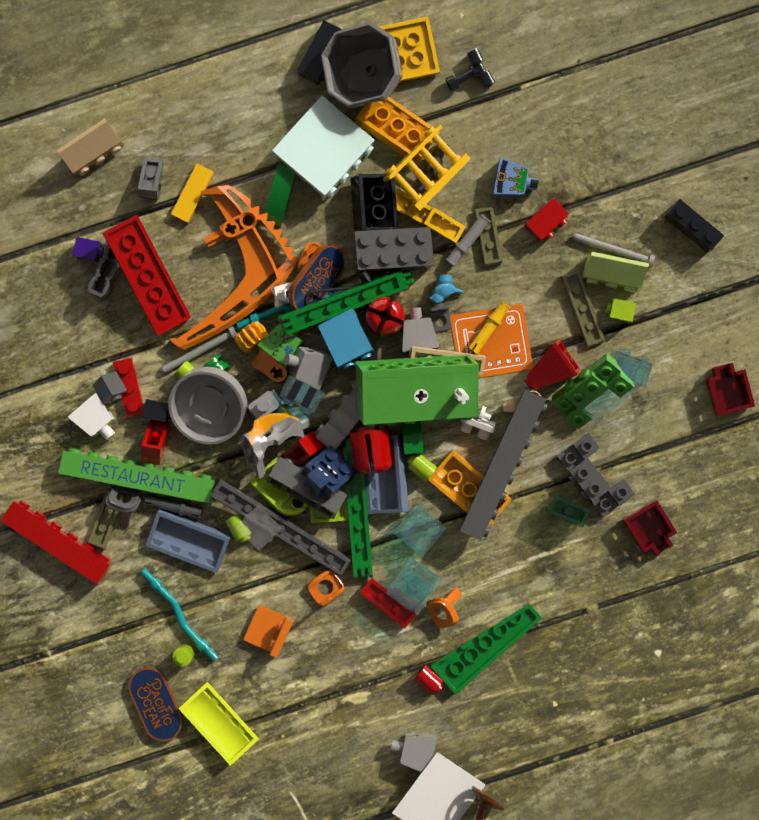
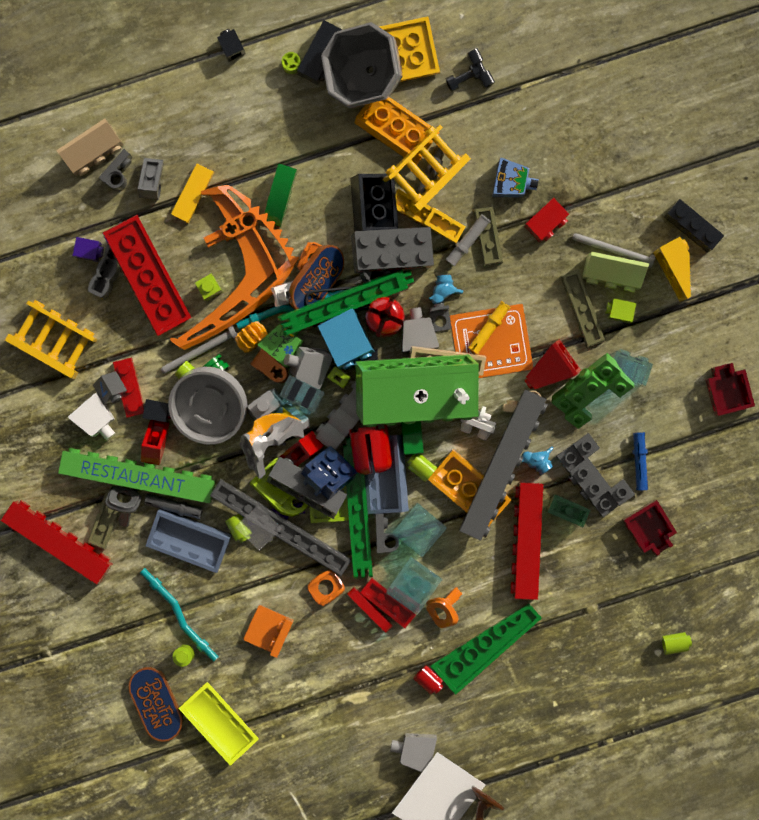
light aqua panel [271,96,375,201] -> none
none -> yellow fence [5,300,98,379]
none -> dark grey plate [99,149,132,191]
none -> lime brick [195,273,223,301]
none -> black brick [217,29,246,62]
none -> lime wheel [281,52,301,74]
none -> lime piece [327,367,351,389]
none -> red beam [347,587,393,633]
none -> dark grey plate [376,513,399,553]
none -> red brick [510,482,543,600]
none -> dark azure animal [521,446,554,475]
none -> blue pin [632,432,648,490]
none -> yellow slope [653,237,691,302]
none -> lime brick [662,632,692,655]

